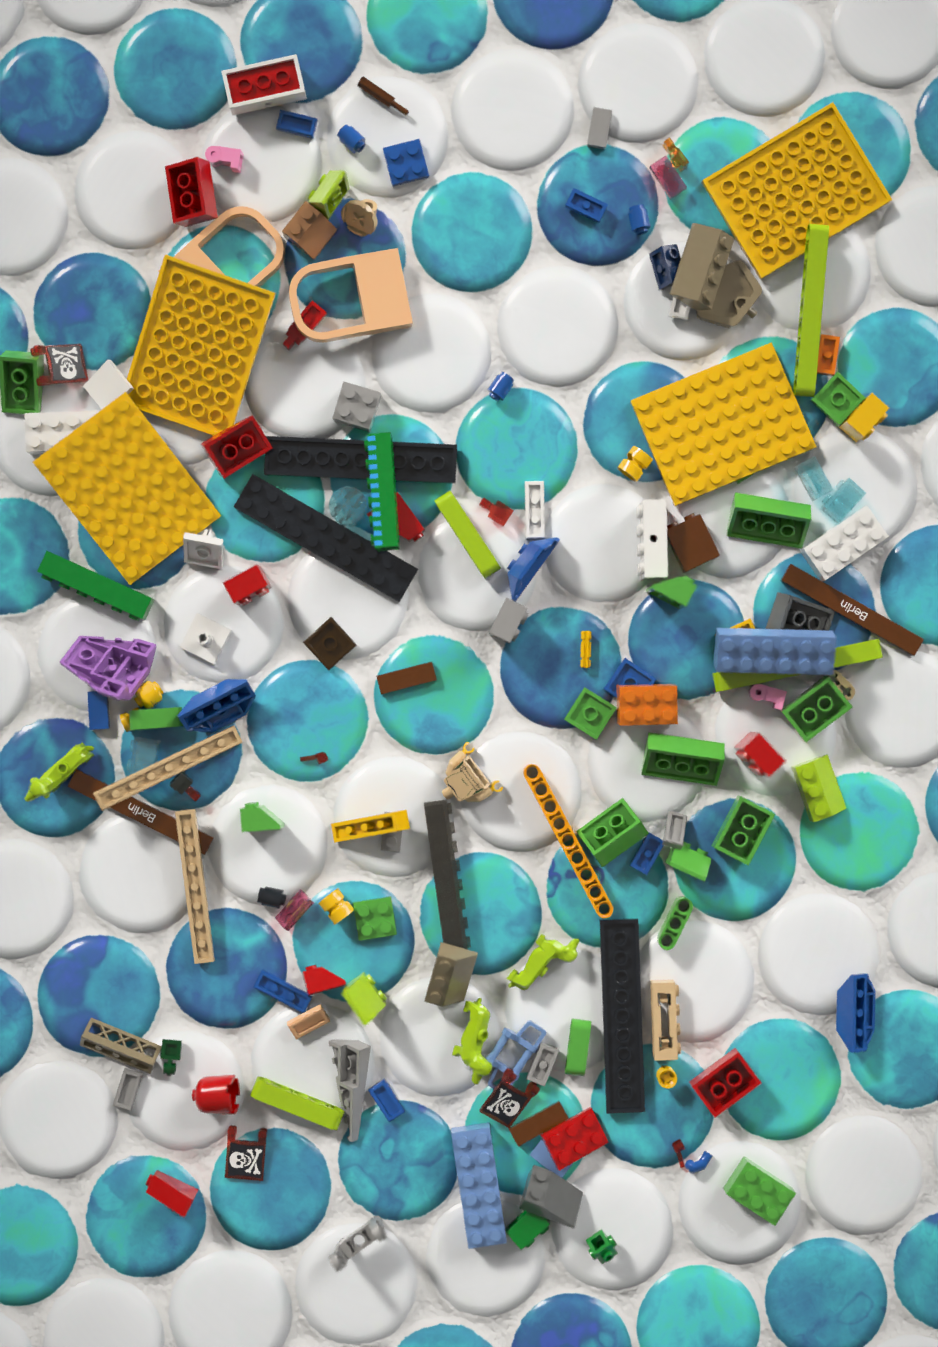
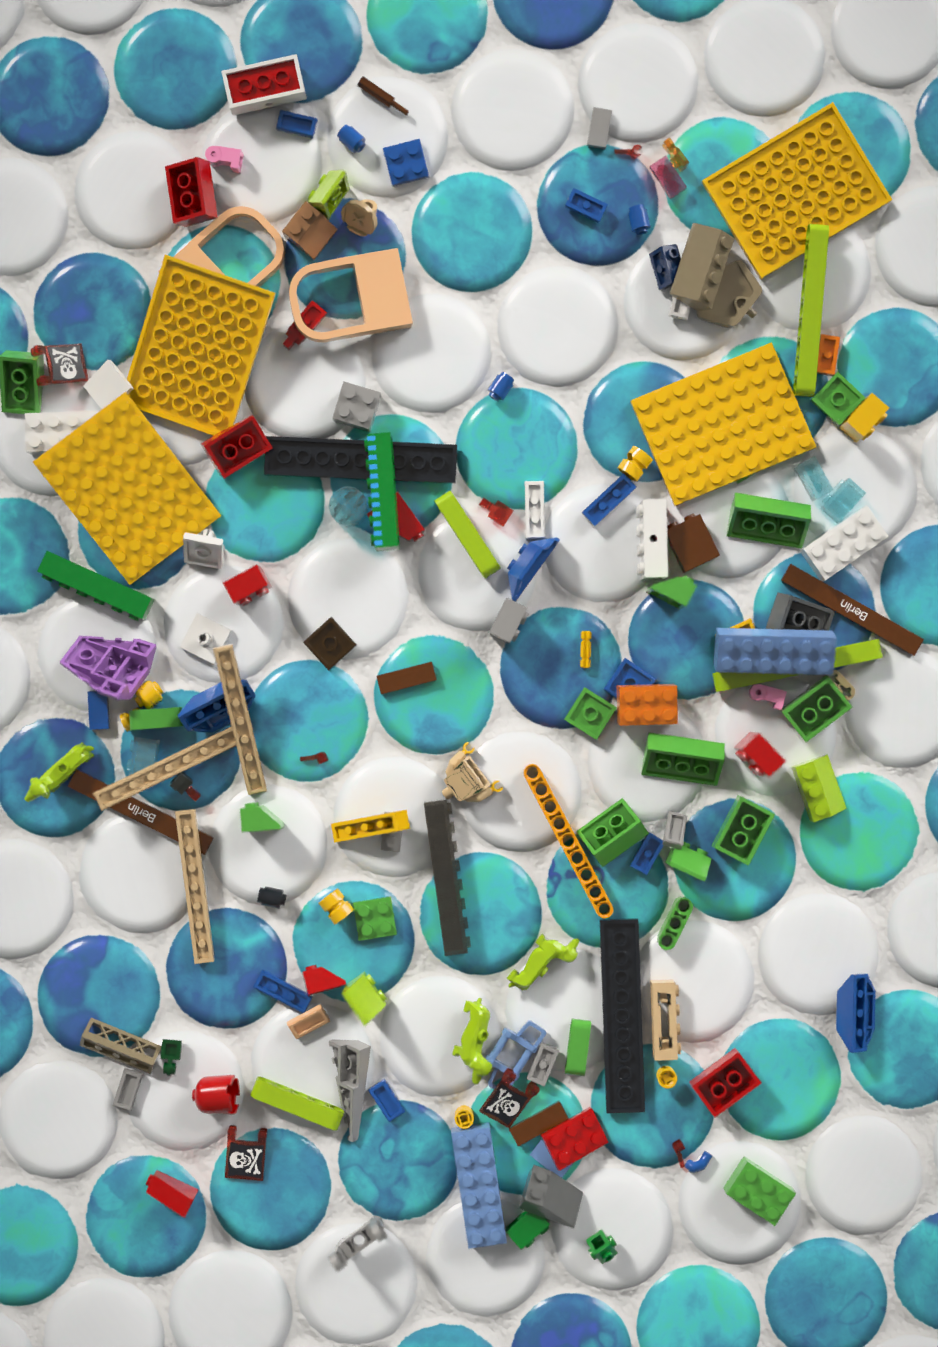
black plate [234,474,419,602] -> none
clear pink plate [275,889,314,931] -> none
dark tan slope [424,942,478,1007] -> none
none -> tan tile [213,644,267,795]
none -> yellow wheel [455,1105,474,1129]
none -> blue plate [582,473,637,527]
none -> clear red hand [614,145,642,159]

